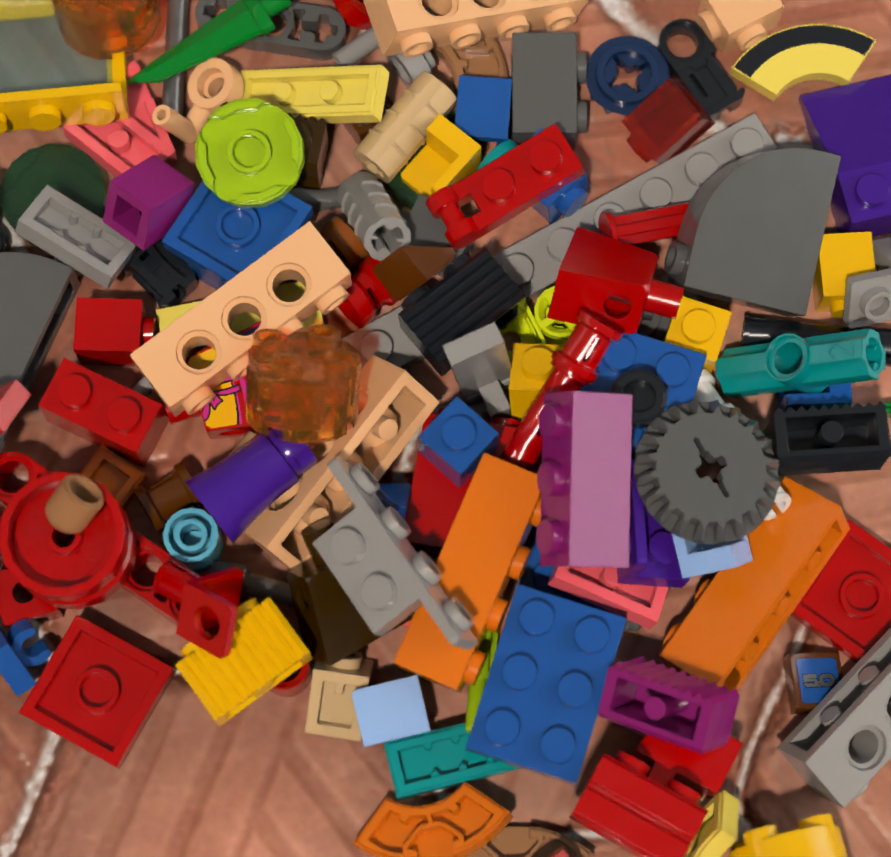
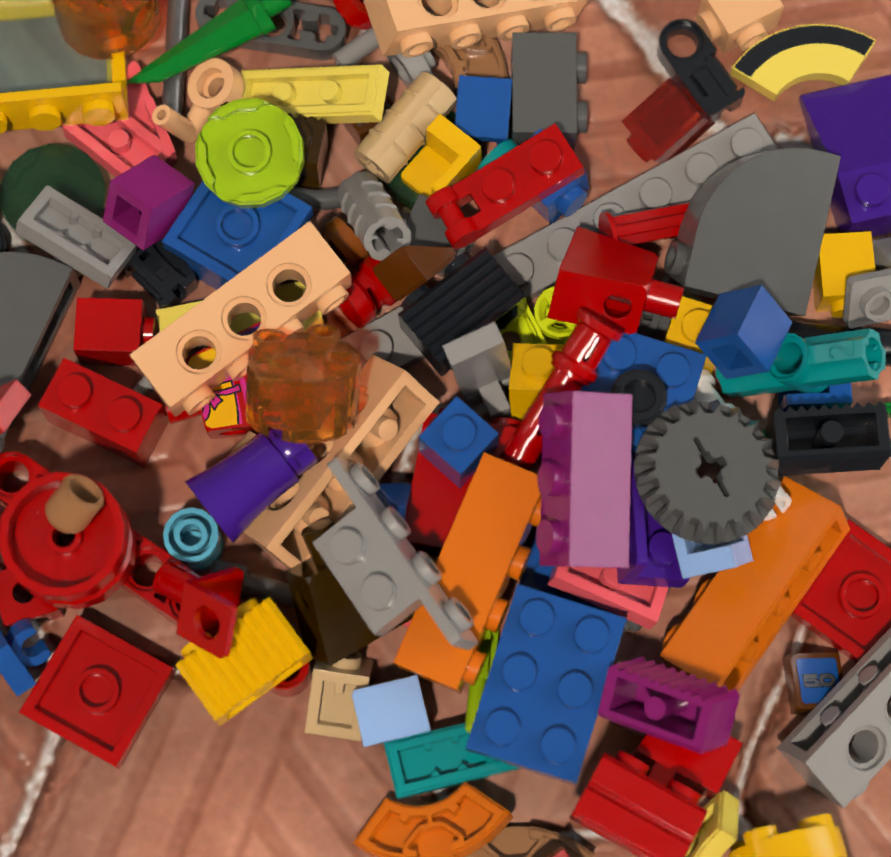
orange tile [81,445,148,511] -> none
reddish brown bush [133,462,202,531] -> none
dark blue gear [586,36,669,119] -> none
none -> blue brick [695,285,792,379]

